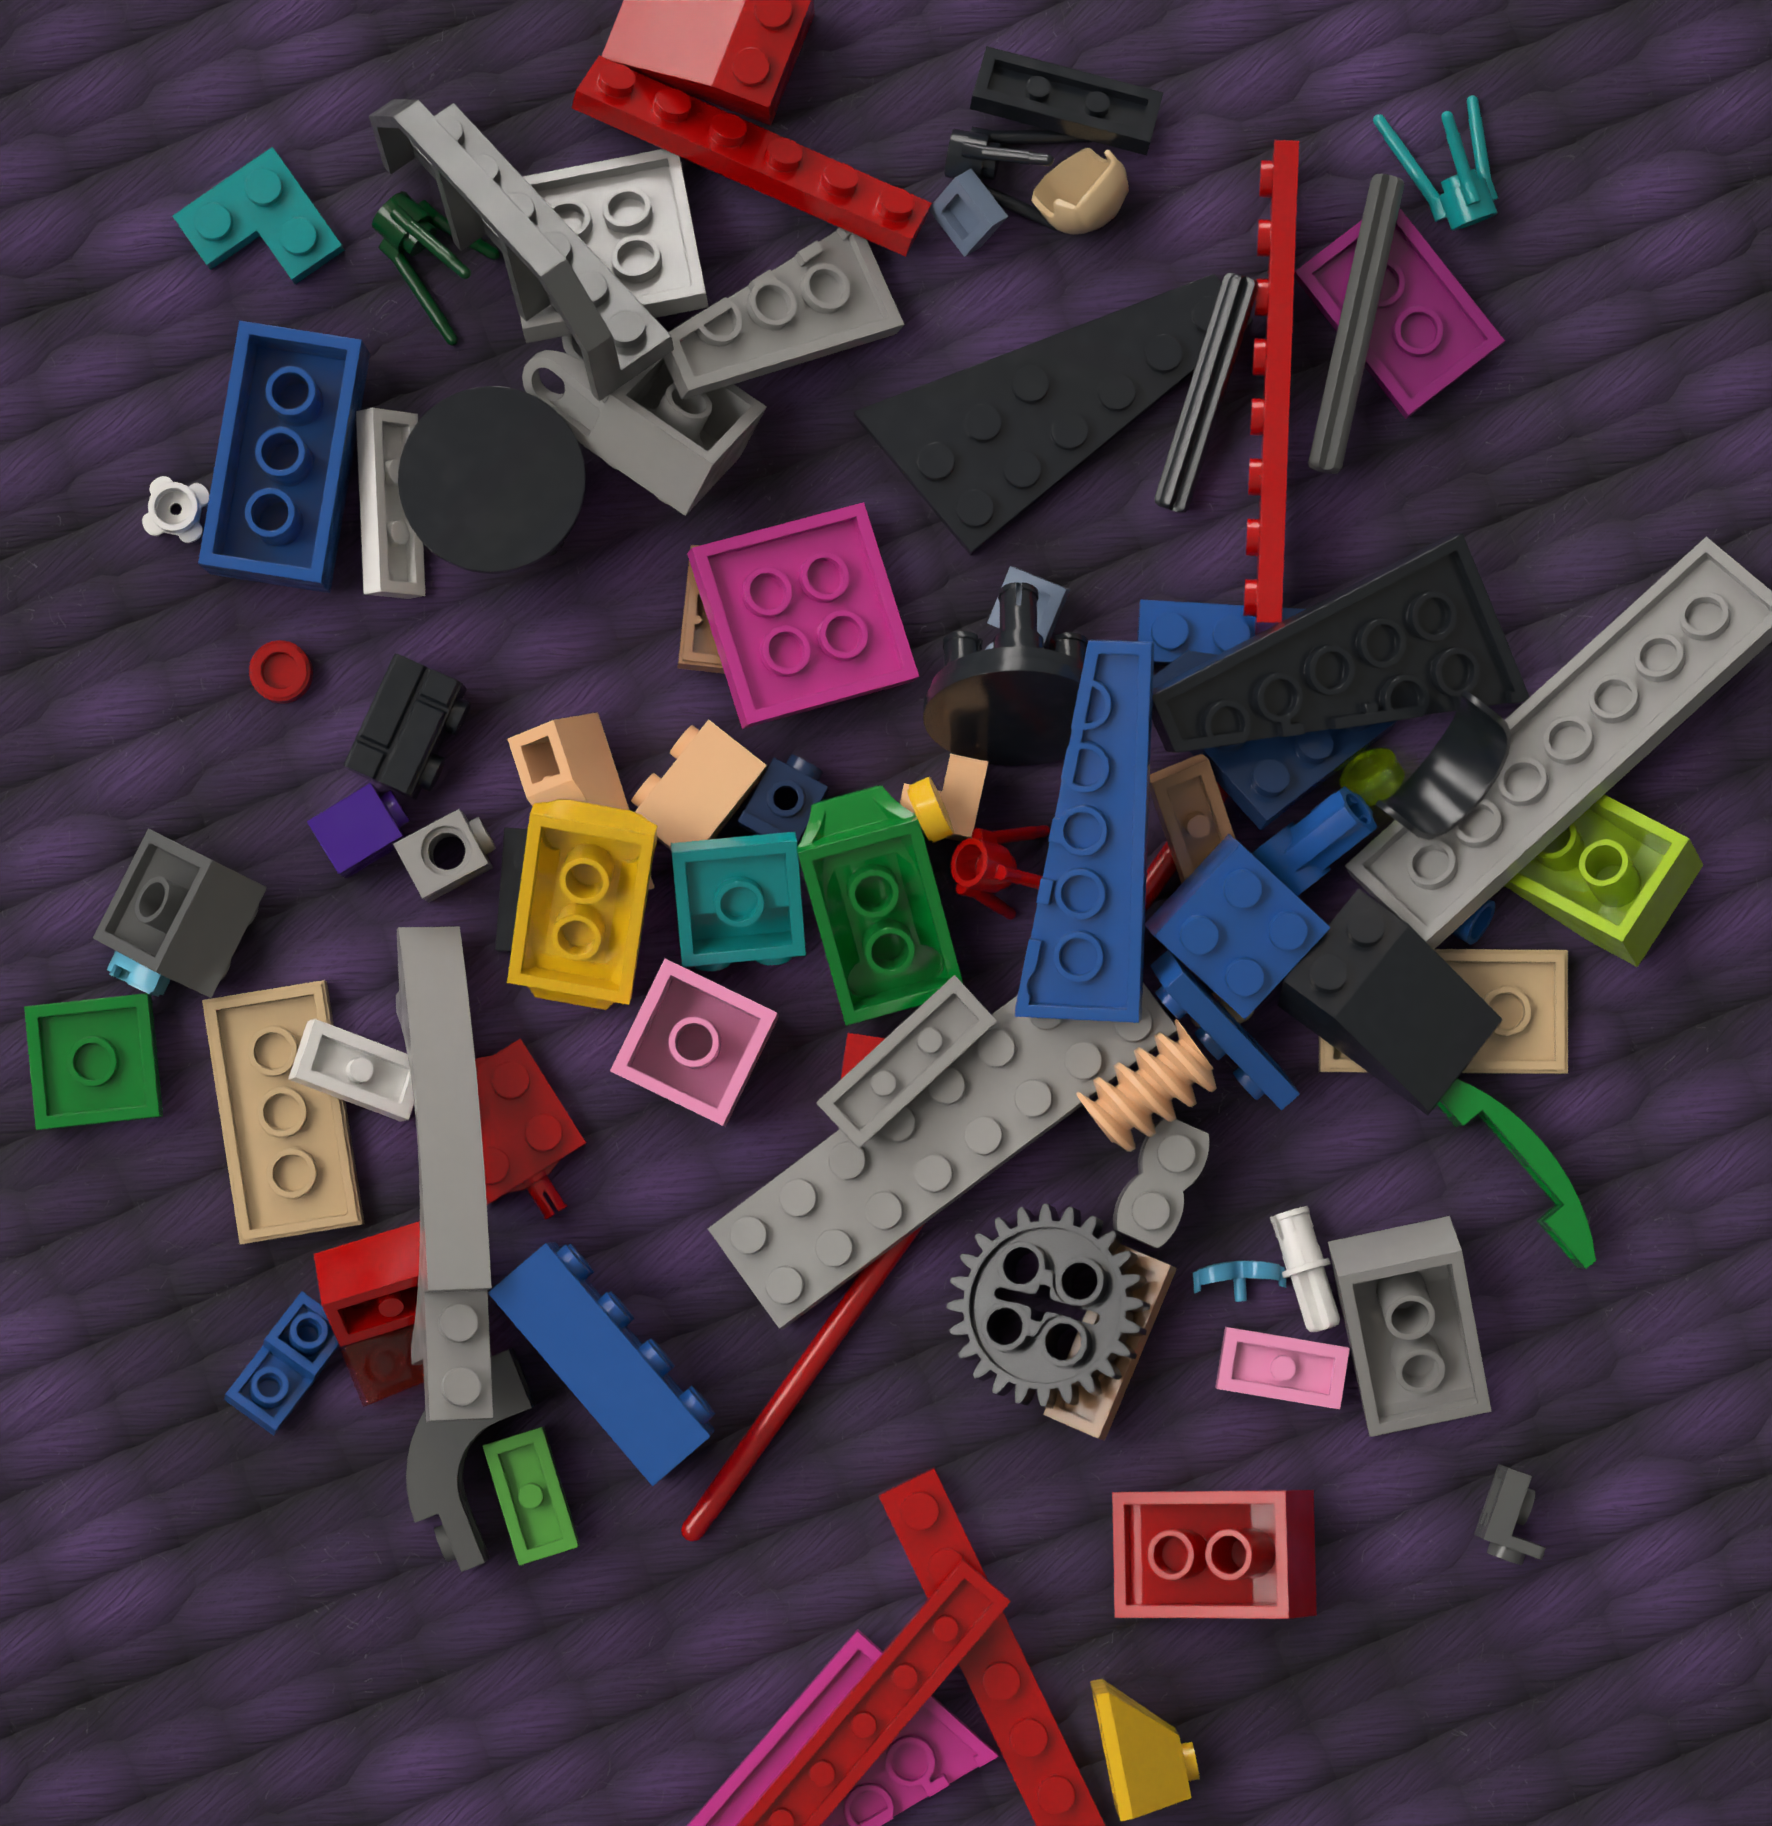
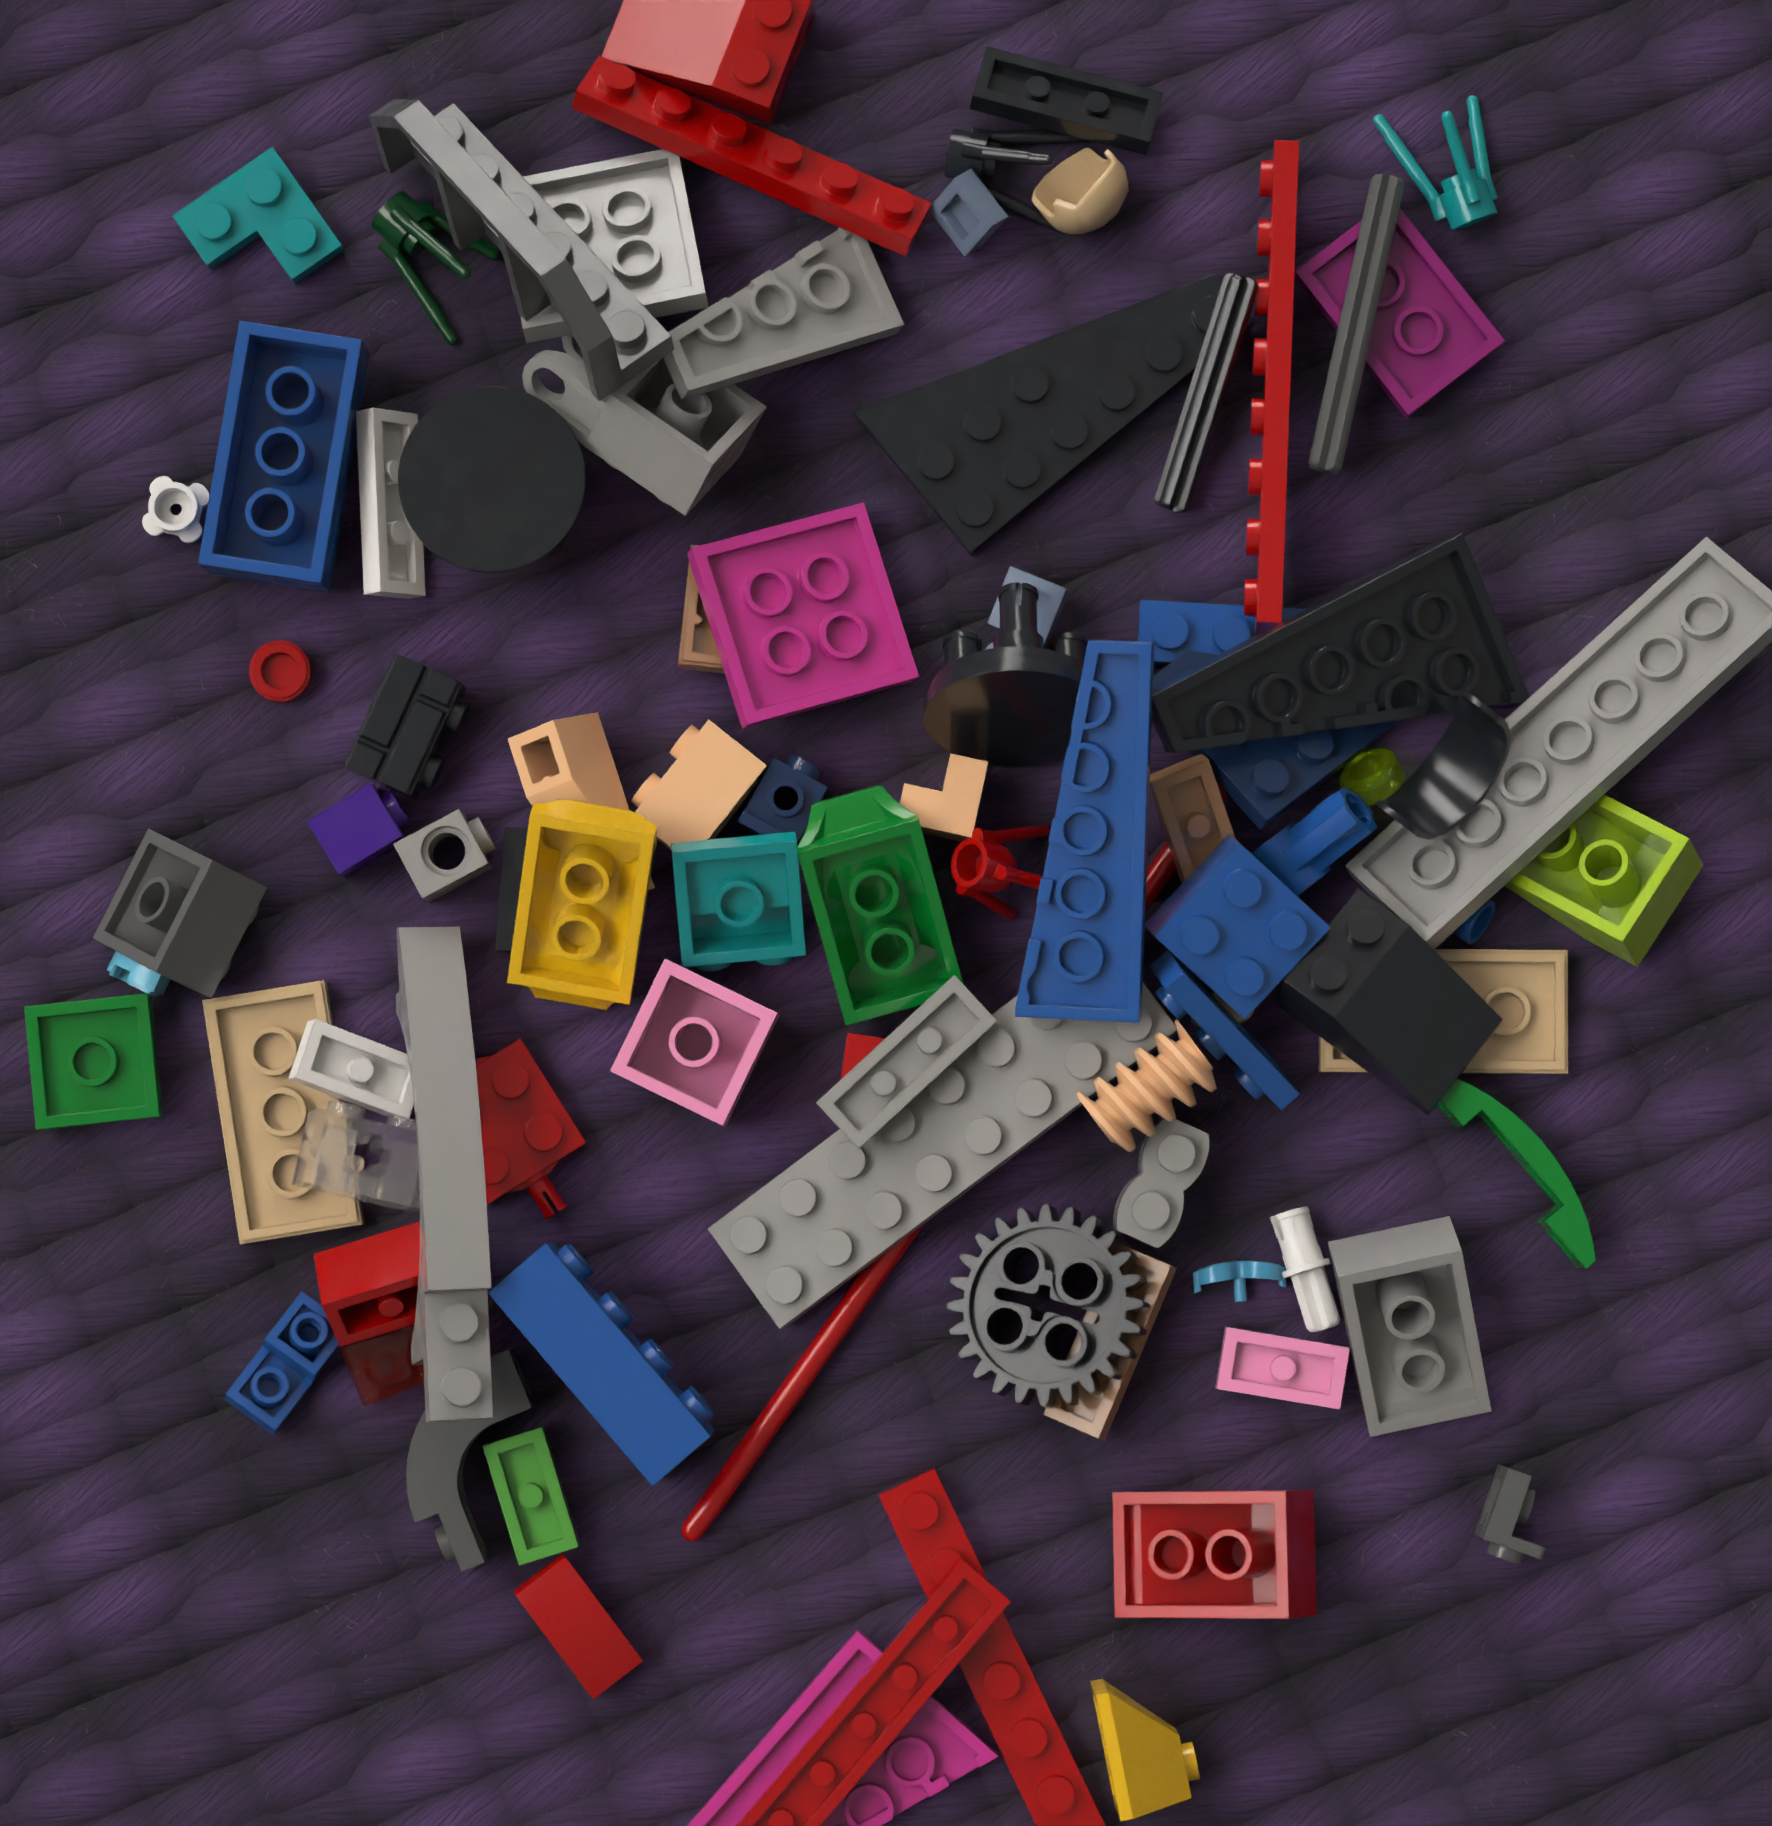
yellow tile [907,777,954,843] -> none
none -> clear brick [292,1101,420,1213]
none -> red slope [513,1553,643,1699]

